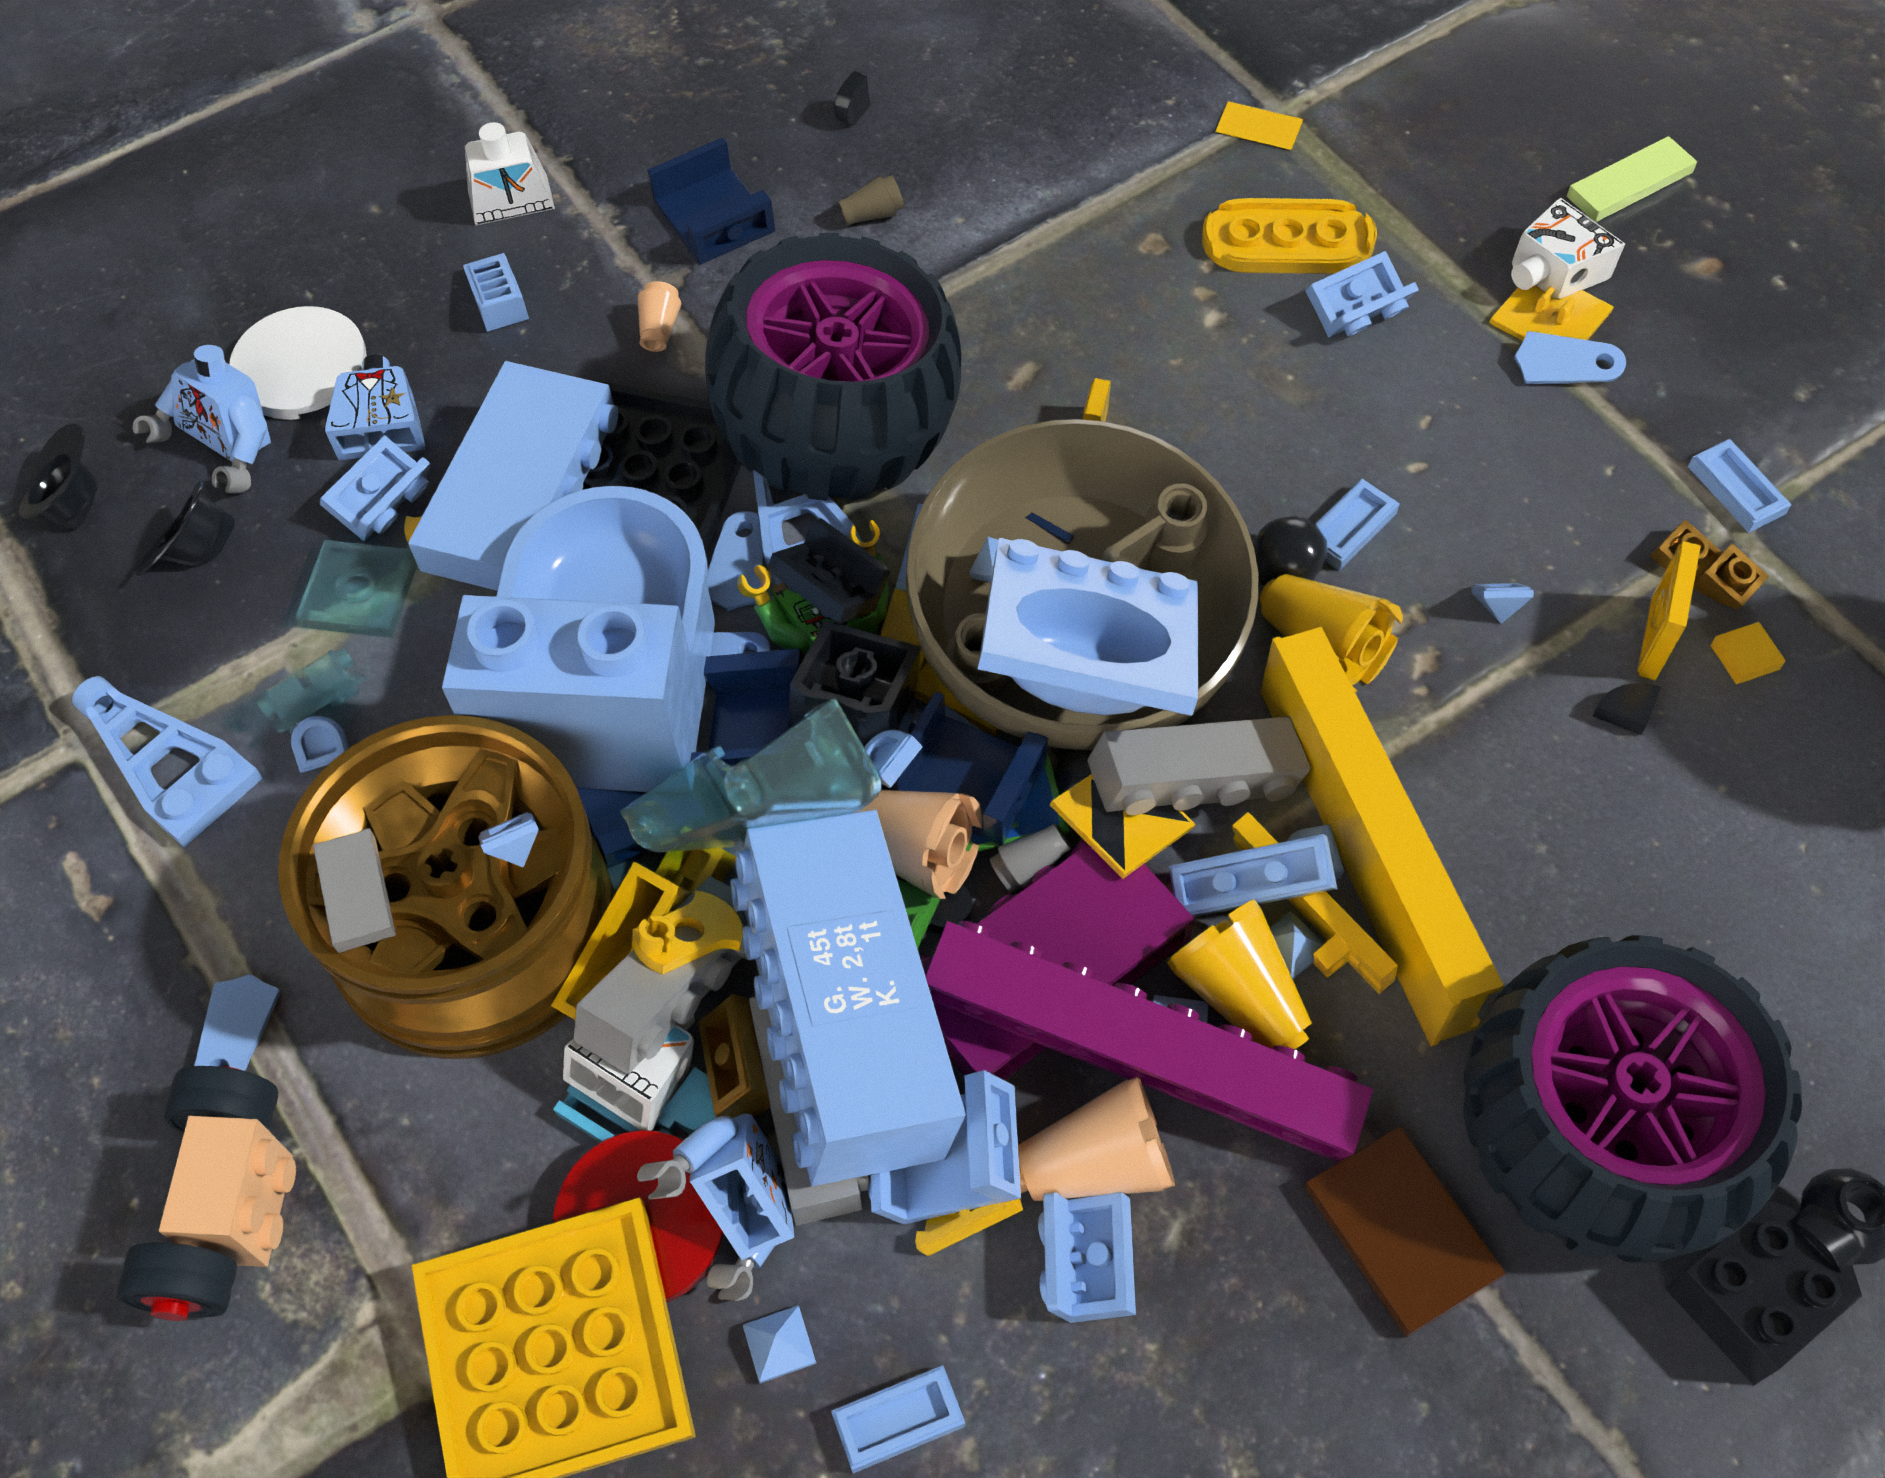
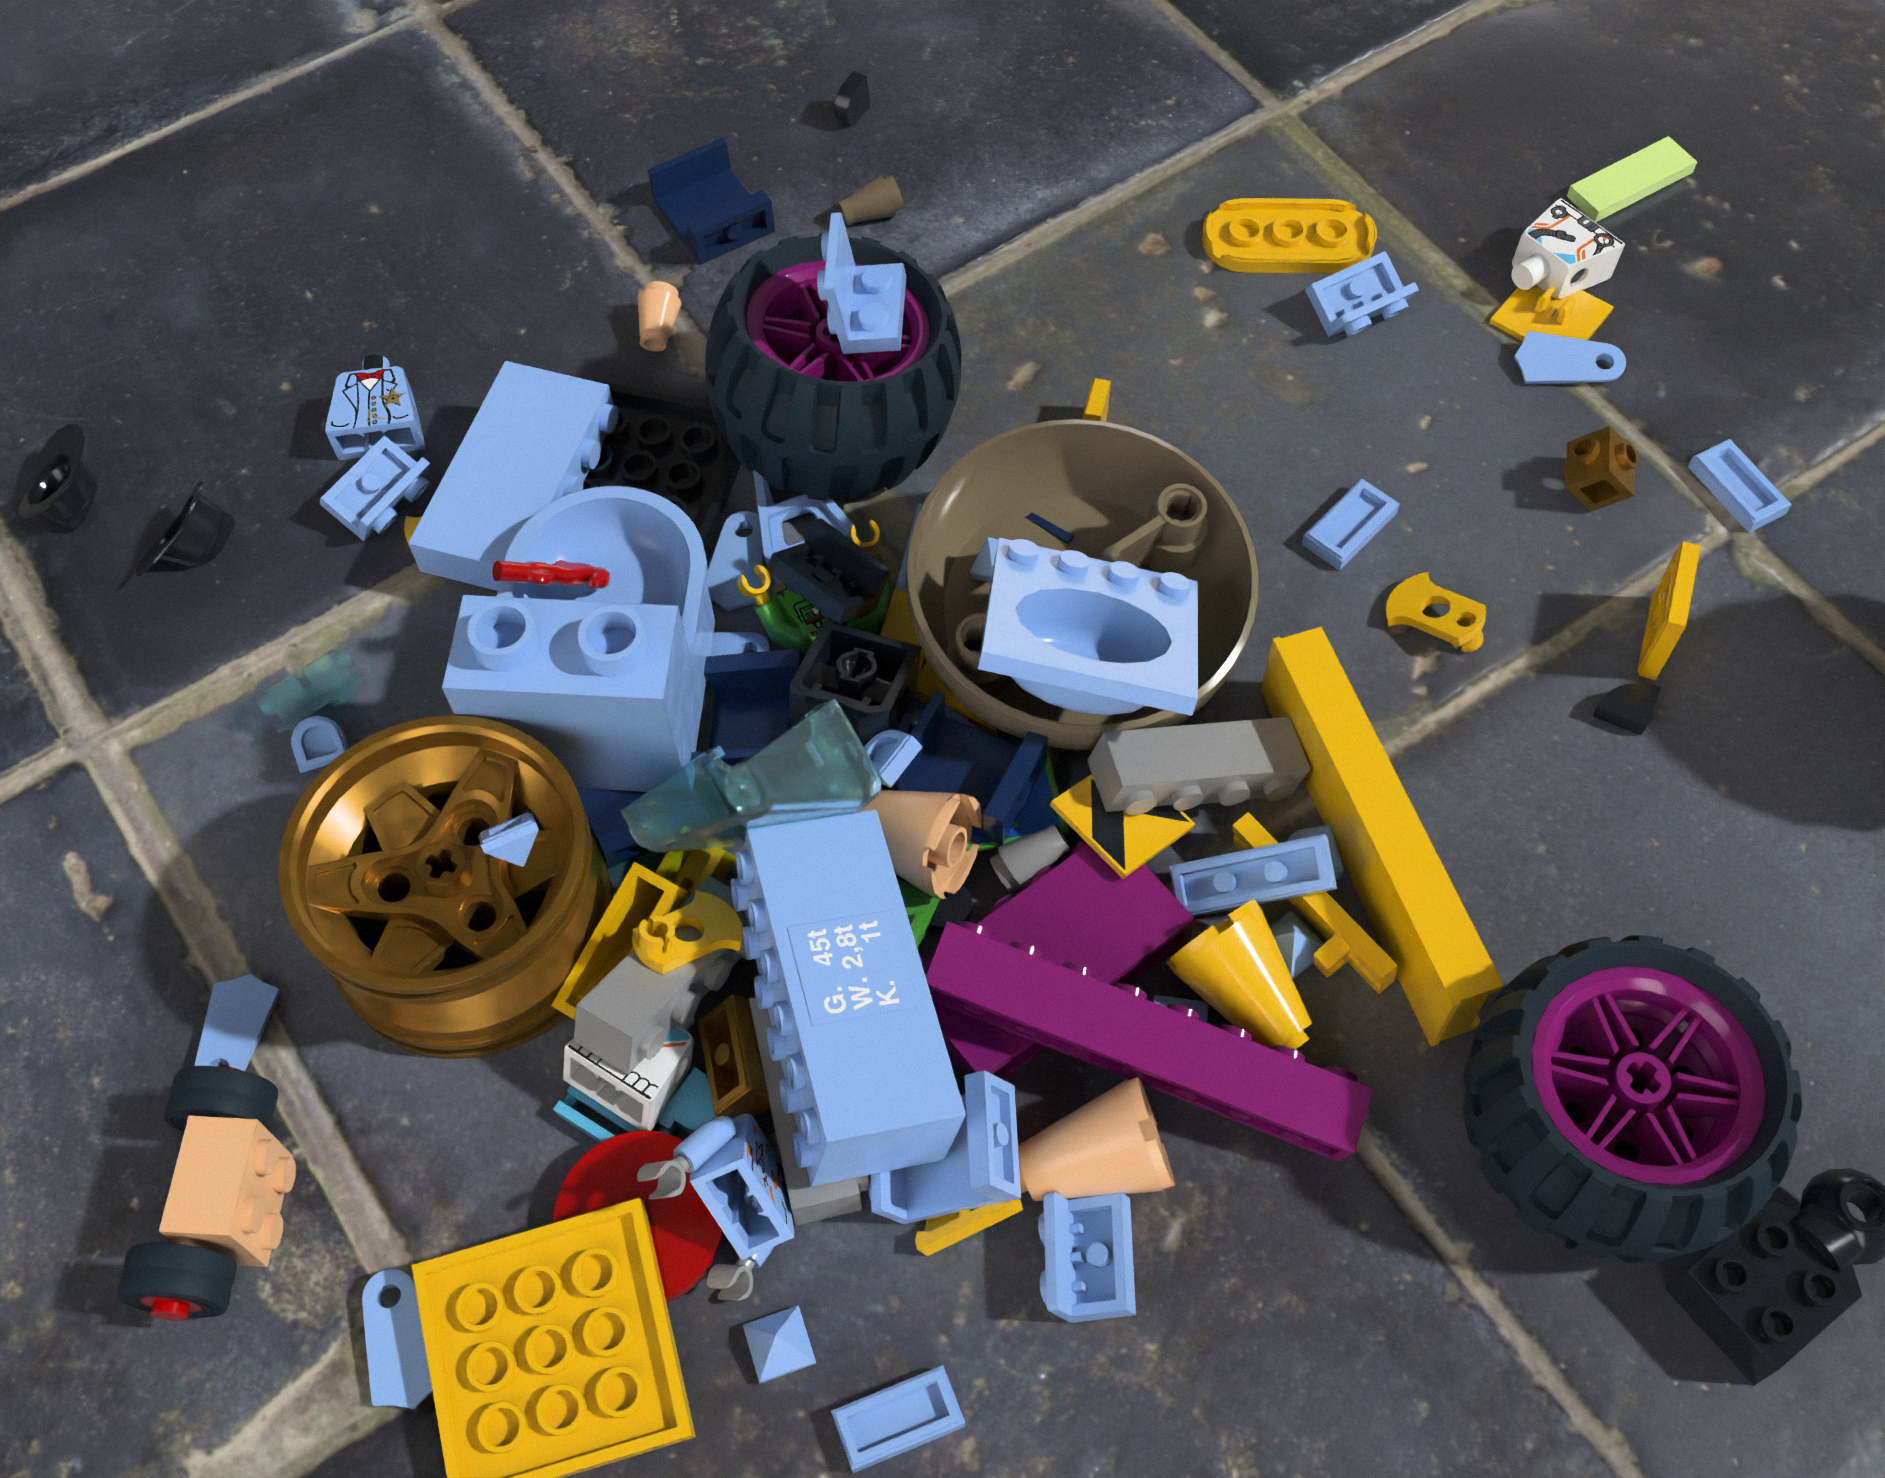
light blue plate [72,676,263,848] -> none
light blue torso [132,345,271,493] -> none
white tile [229,306,367,420] -> none
clear light blue tile [295,540,417,638] -> none
light grey tile [313,828,396,953] -> none
light blue slope [463,253,529,332] -> none
white torso [465,122,555,225] -> none
yellow sticker [1215,101,1303,150] -> none
black hair [1253,516,1327,586] -> none
yellow cone [1260,574,1403,692] -> none
reddish brown tile [1304,1126,1506,1338] -> none
light blue slope [1471,583,1534,624] -> none
pearl gold slope [1650,519,1769,610] -> none
yellow tile [1710,622,1786,685] -> none
none -> light blue piece [362,1269,433,1409]
none -> red animal [492,560,610,589]
none -> light blue bracket [817,212,906,354]
none -> yellow piece [1386,571,1486,652]
none -> pearl gold brick [1563,426,1639,512]

